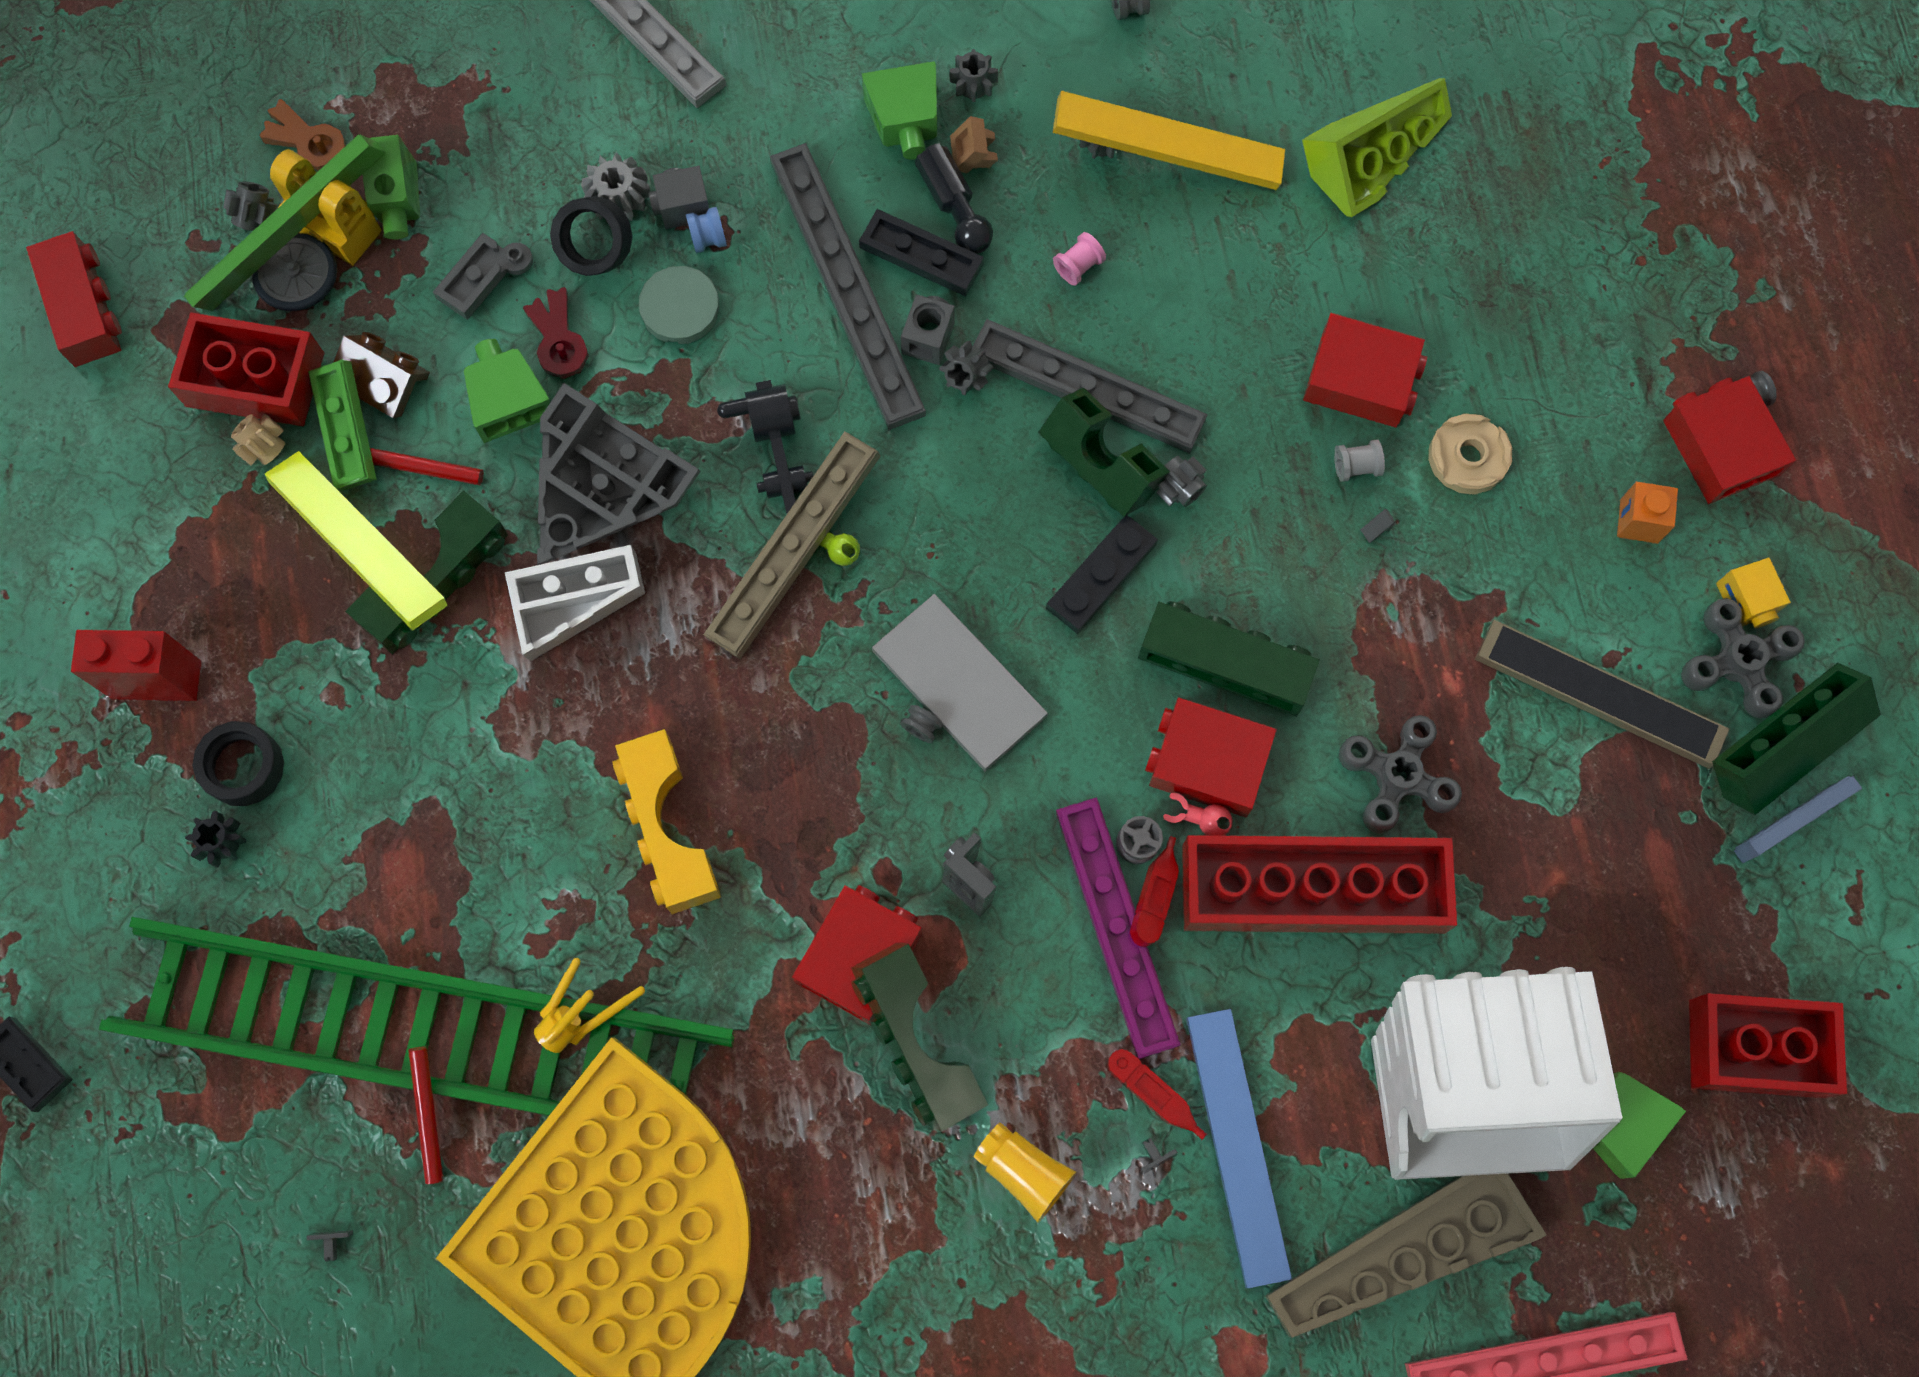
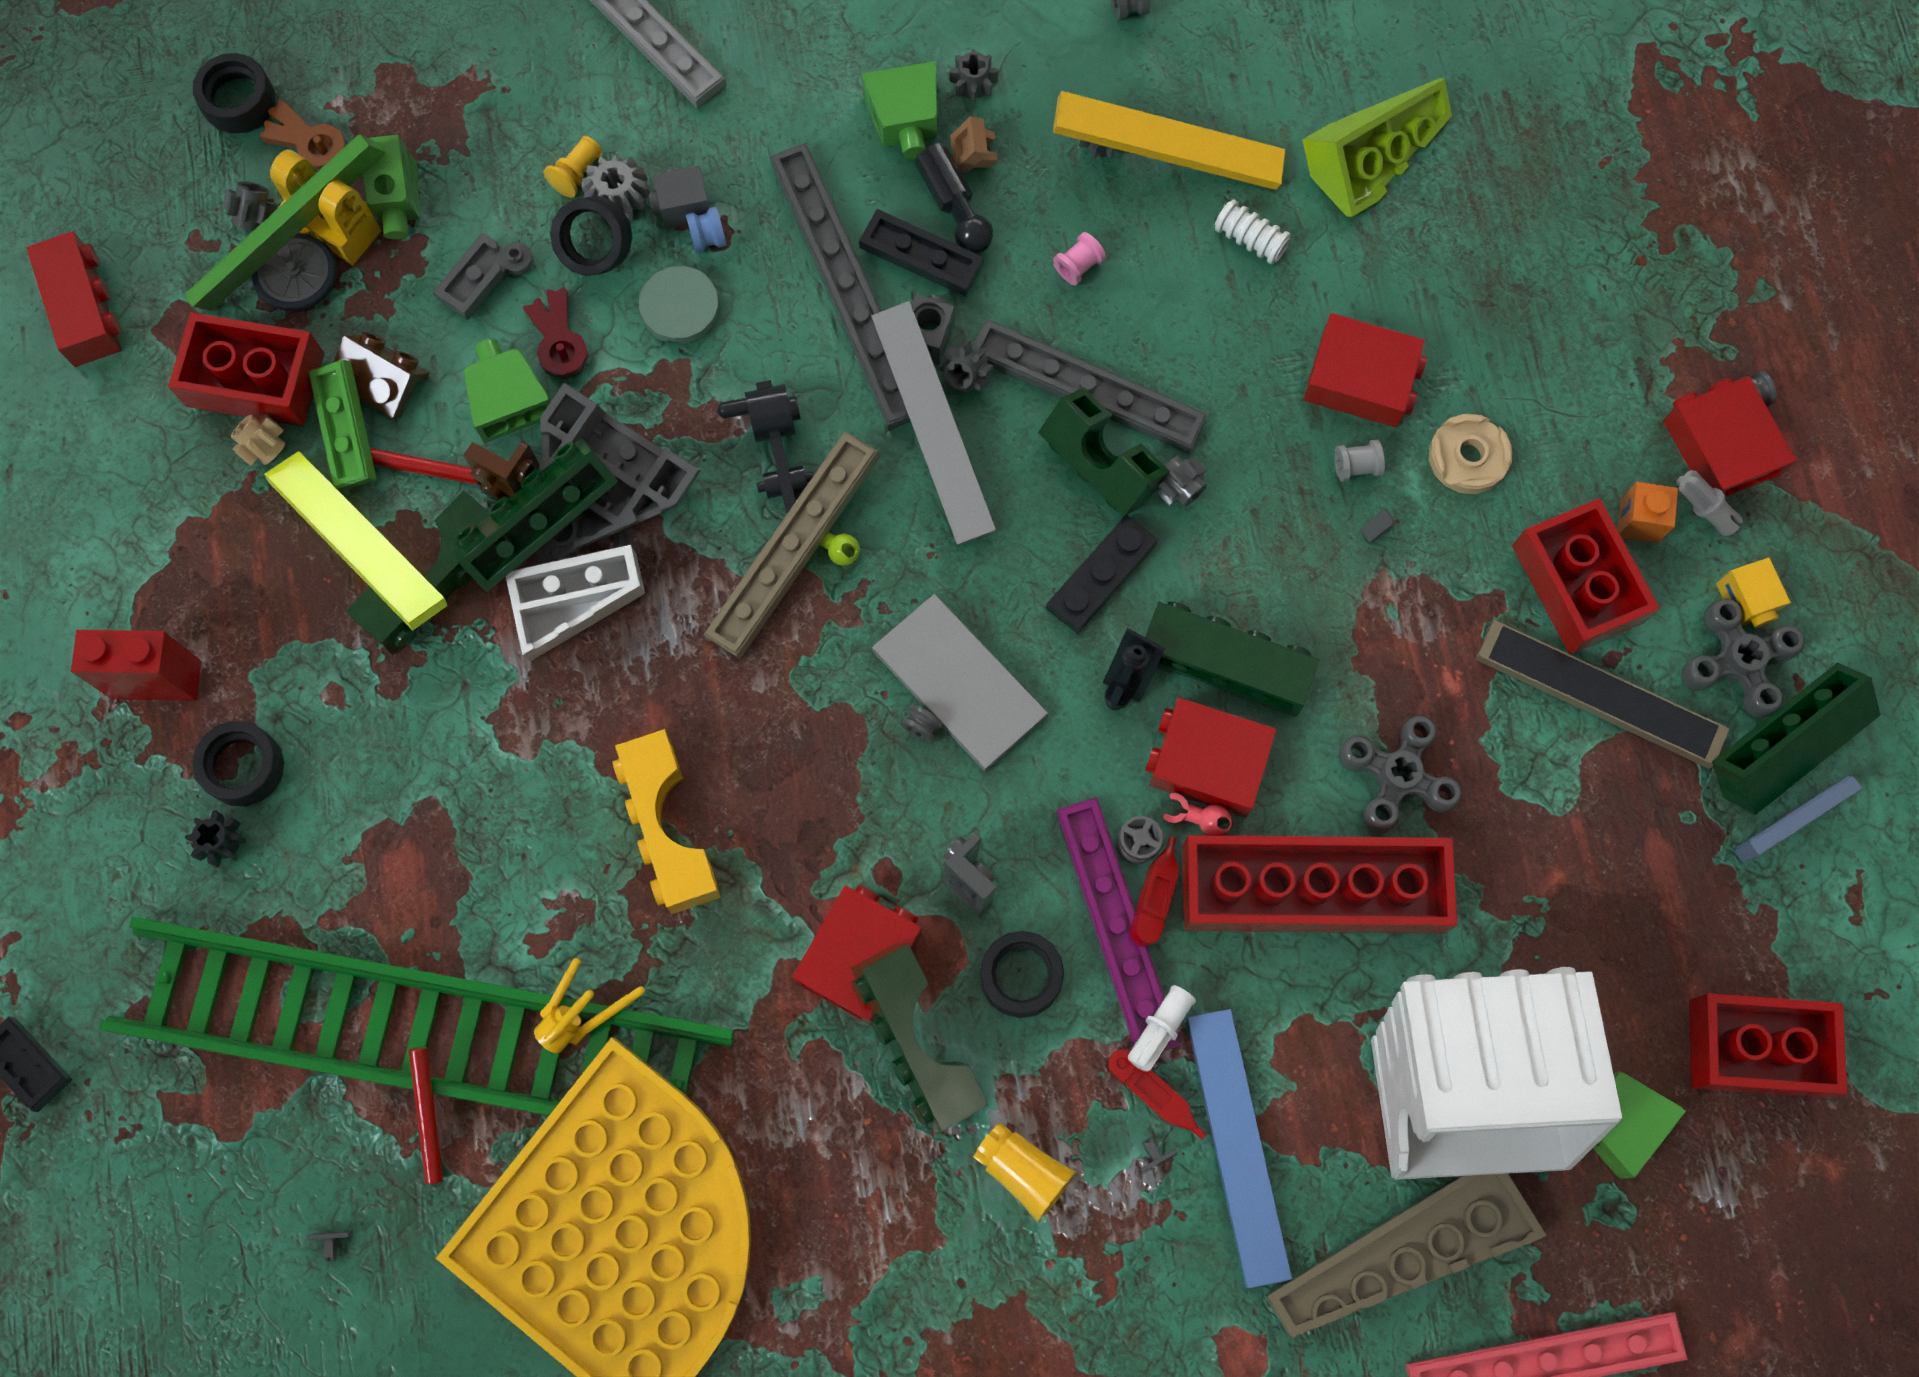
none -> black tyre [192,53,275,133]
none -> dark green brick [452,438,618,592]
none -> reddish brown bracket [463,442,539,501]
none -> yellow pin [543,136,602,198]
none -> light grey tile [871,301,997,546]
none -> black tyre [980,931,1064,1018]
none -> black hinge [1103,628,1166,710]
none -> white axle [1128,985,1196,1072]
none -> white piece [1215,200,1291,264]
none -> red brick [1512,498,1660,655]
none -> light grey axle [1677,470,1743,536]

